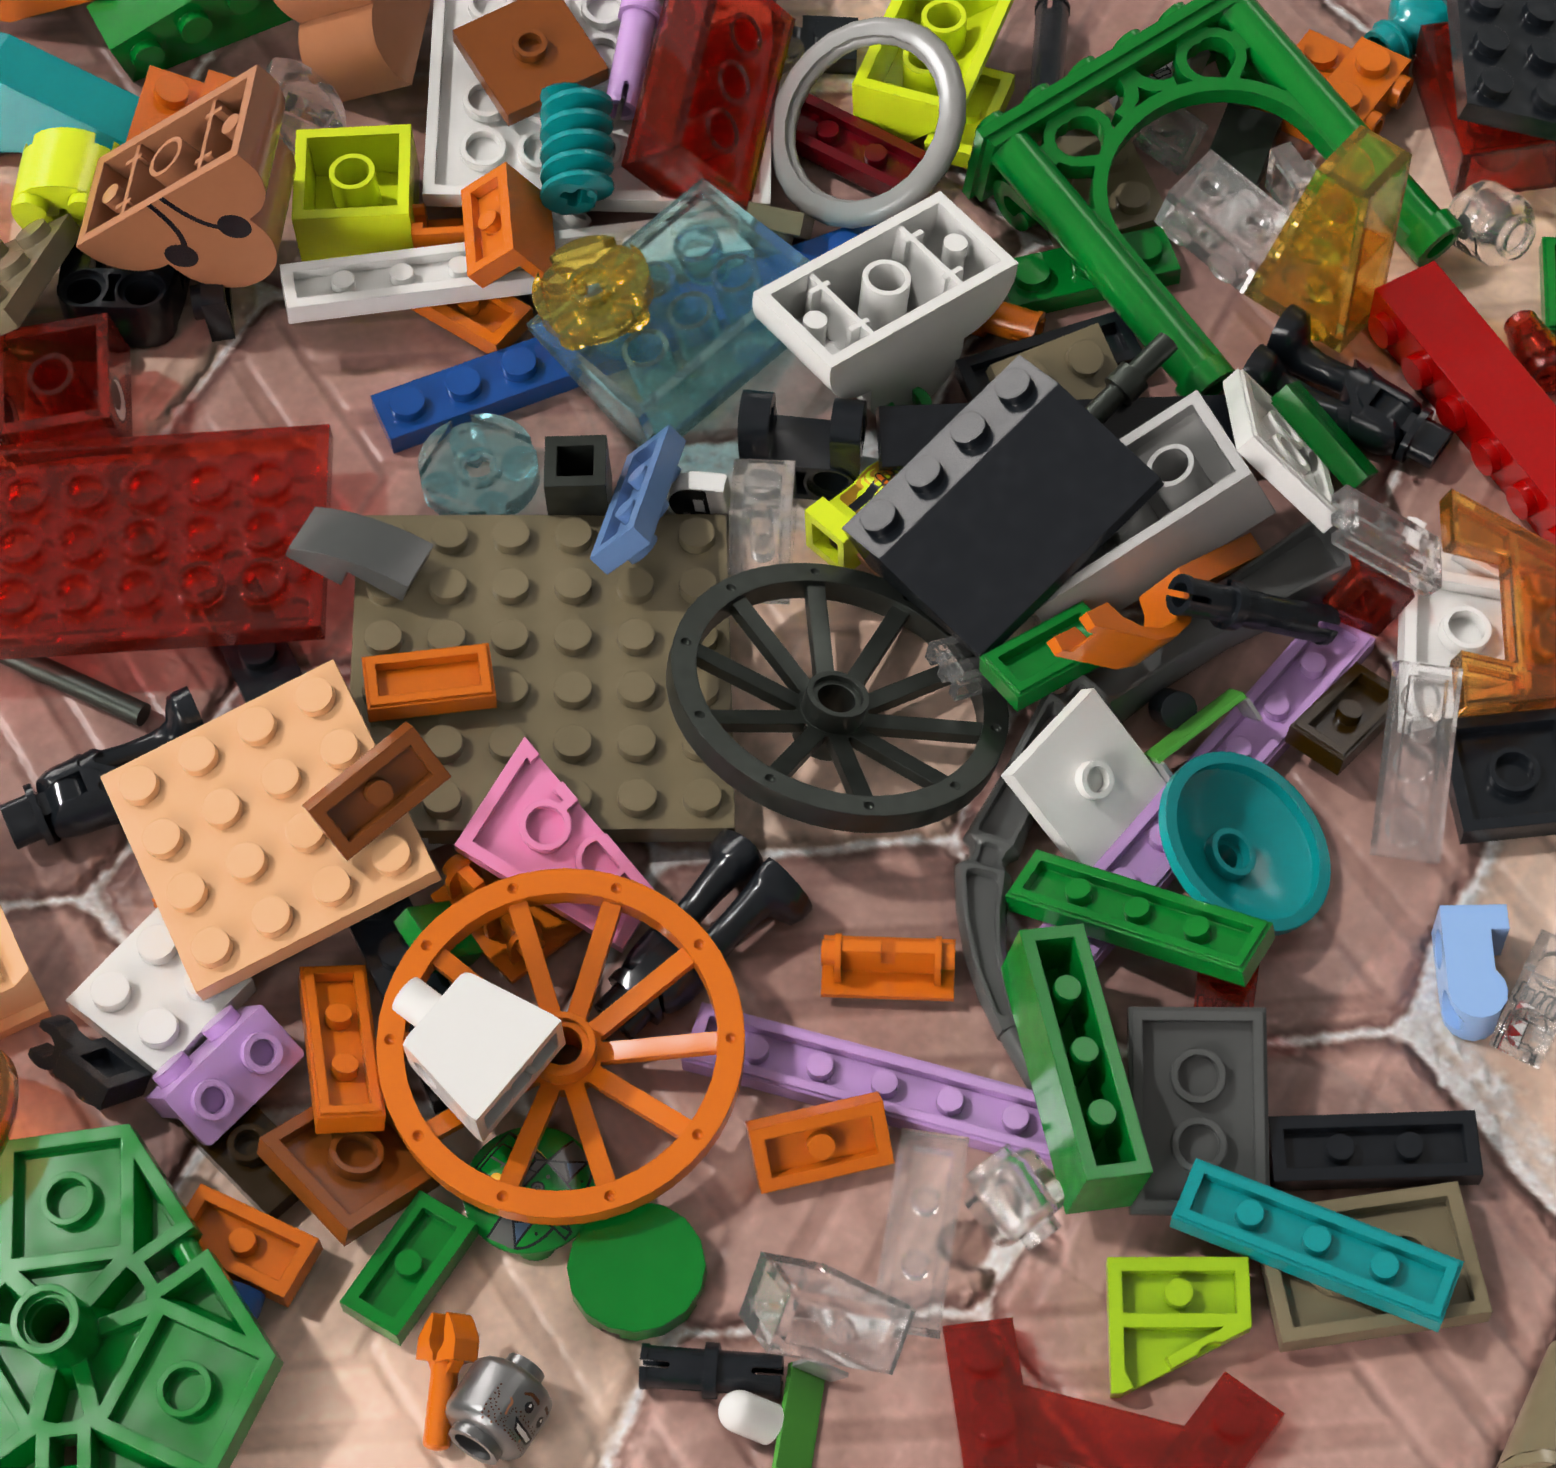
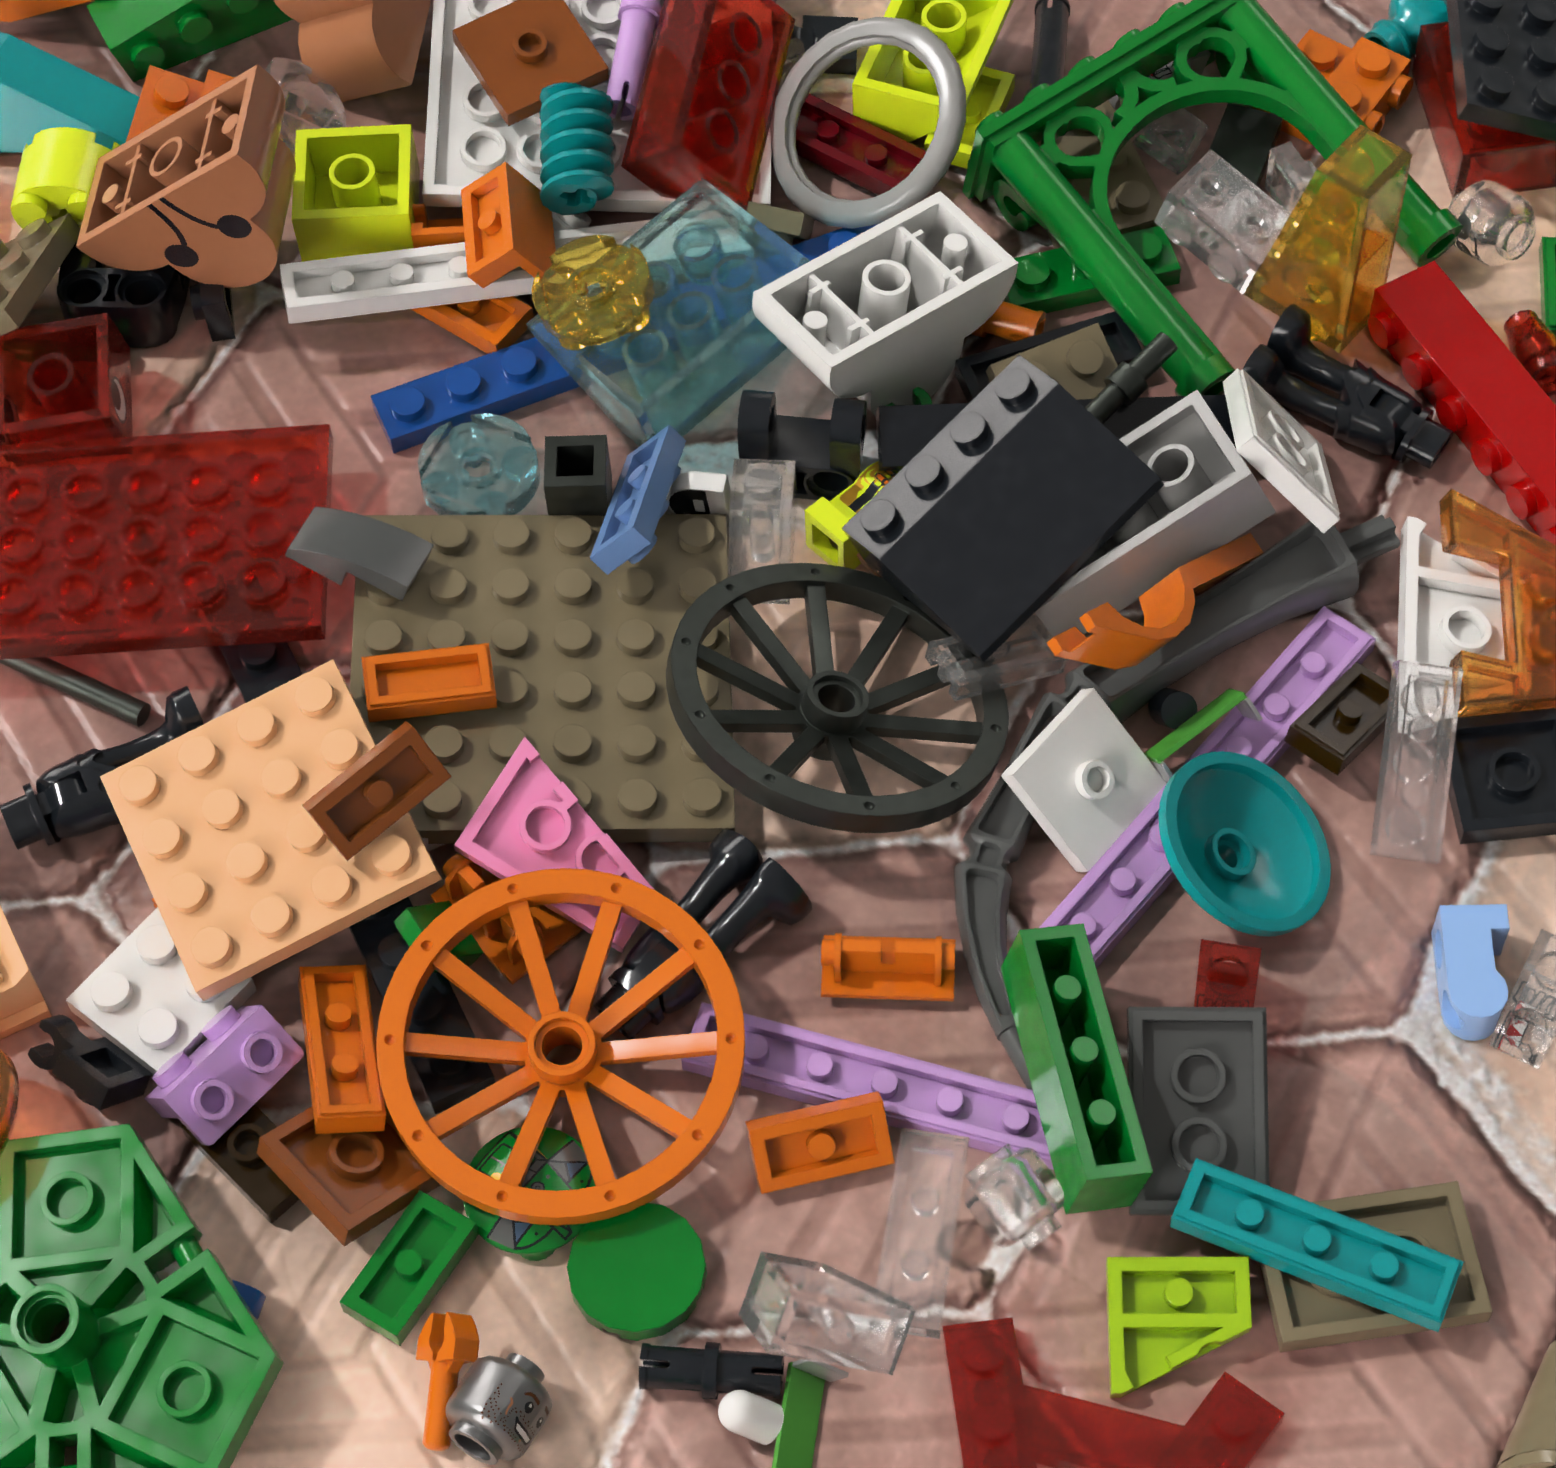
orange plate [186,1183,323,1308] -> none
white torso [392,972,566,1142] -> none
green tile [979,601,1099,712] -> none
green tile [1005,849,1275,987] -> none
black pin [1166,574,1340,645] -> none
black plate [1268,1110,1483,1191] -> none
green tile [1271,381,1379,491] -> none
clear red panel [1323,525,1415,636] -> none
clear tile [1331,484,1442,598] -> none

